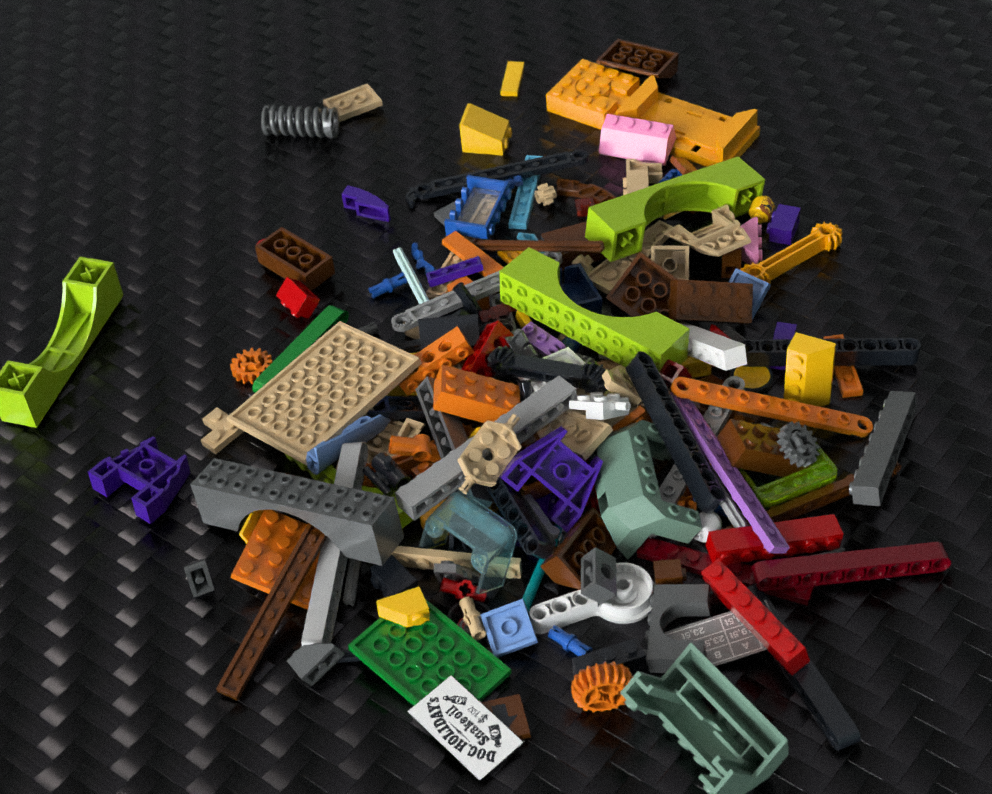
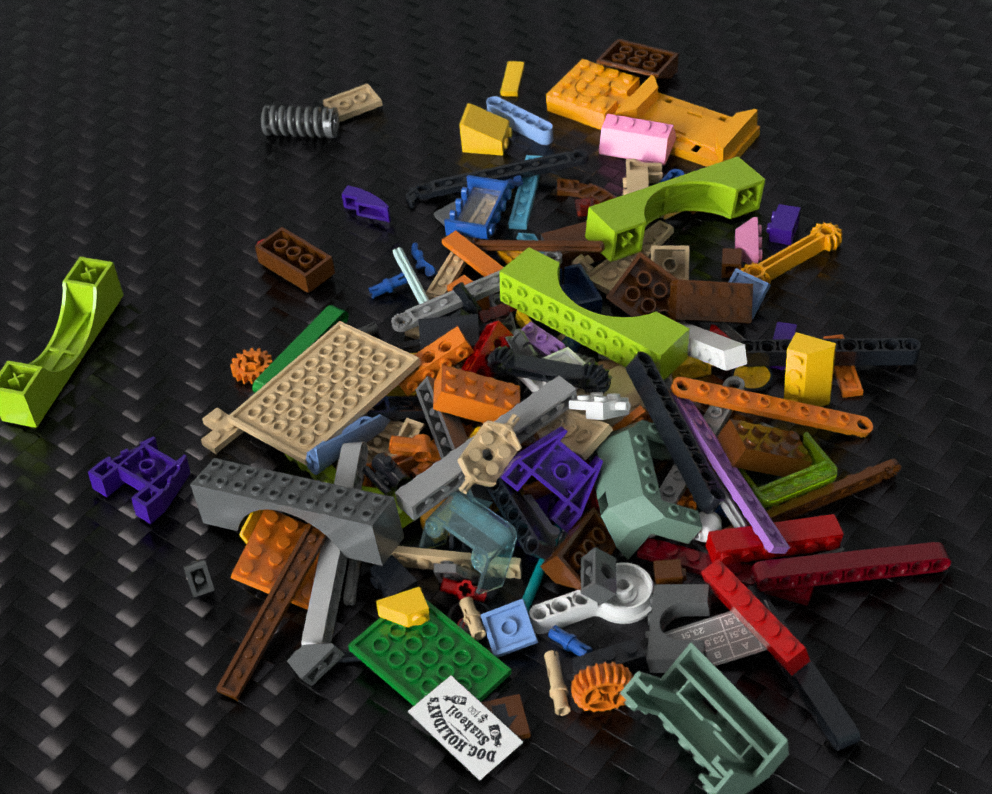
red brick [276,277,320,319] -> none
dark purple tile [426,256,484,288] -> none
black pin [518,380,532,403] -> none
tan gear [534,183,556,206] -> none
tan plate [602,367,642,405] -> none
dark red brick [659,359,692,391] -> none
tan wedge [663,204,751,257] -> none
dark orange tile [670,155,697,175] -> none
yellow head [748,196,775,223] -> none
dark grey gear [777,422,820,468] -> none
dark grey brick [849,391,917,506] -> none
none -> light blue beam [486,96,553,145]
none -> tan pin [544,650,570,716]

